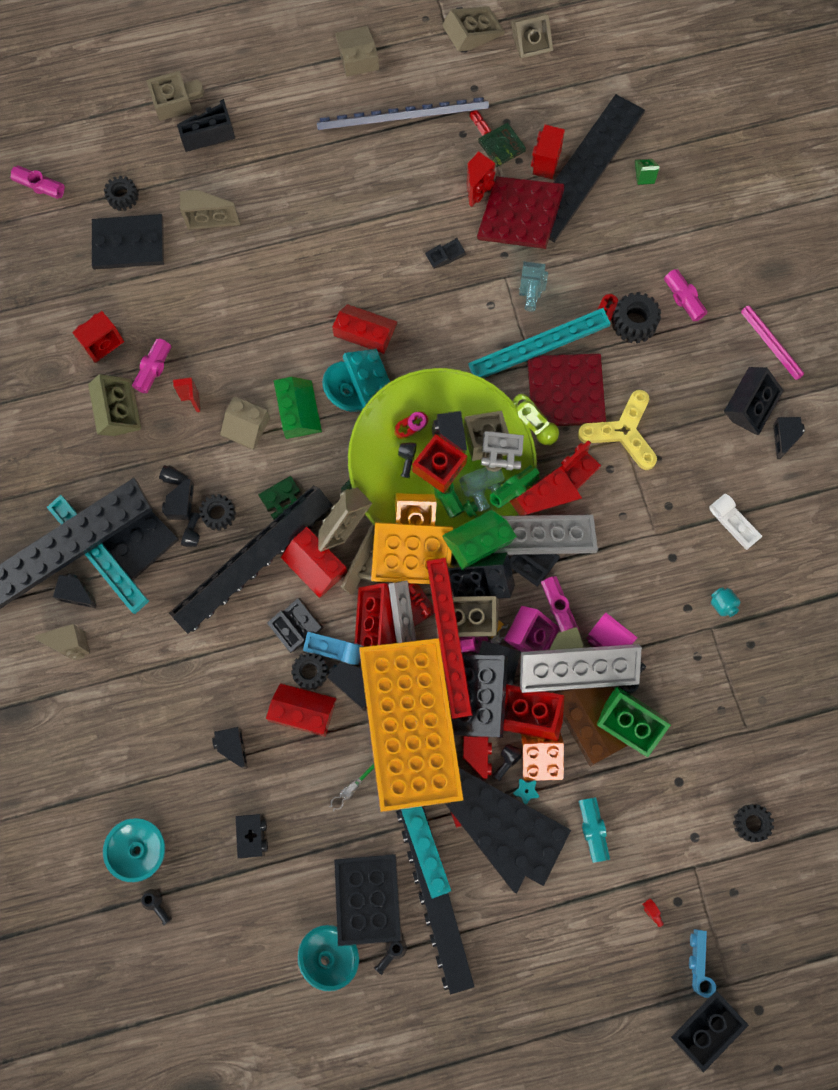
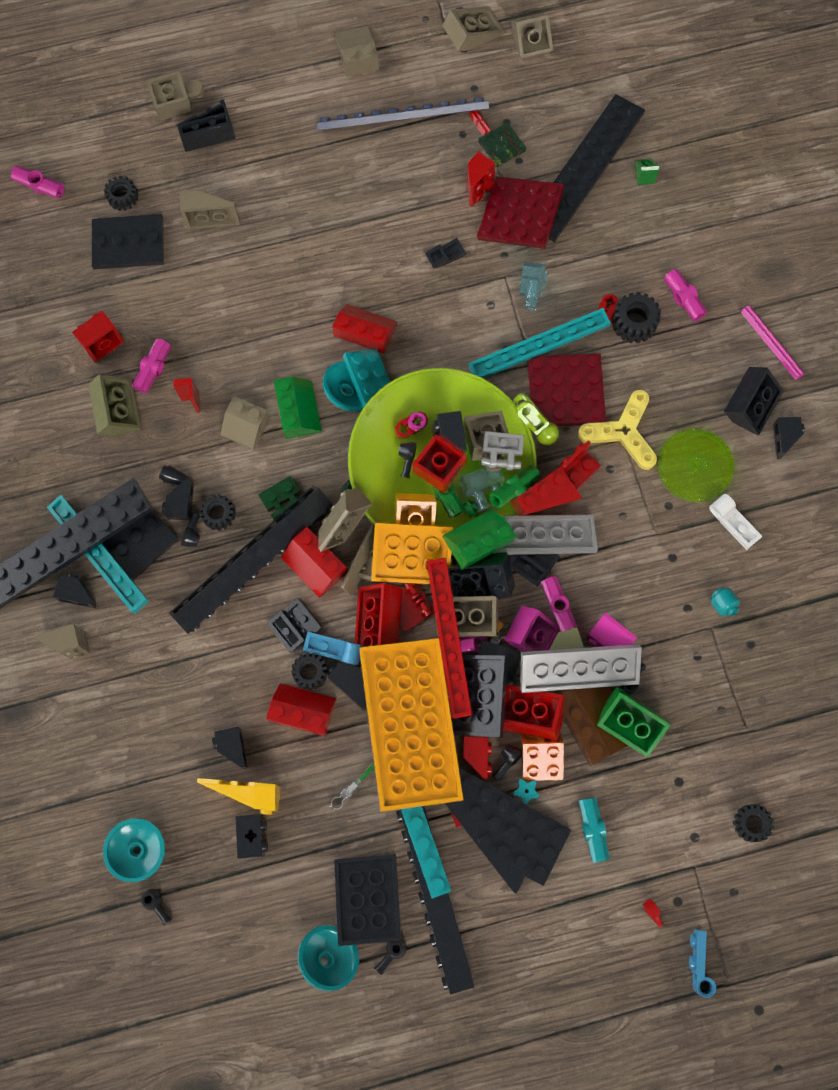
light grey plate [389,581,416,643] -> none
red brick [531,124,565,180] -> none
black slope [671,991,749,1073] -> none
none -> yellow wedge [197,778,281,815]
none -> clear neon green dish [657,429,734,502]

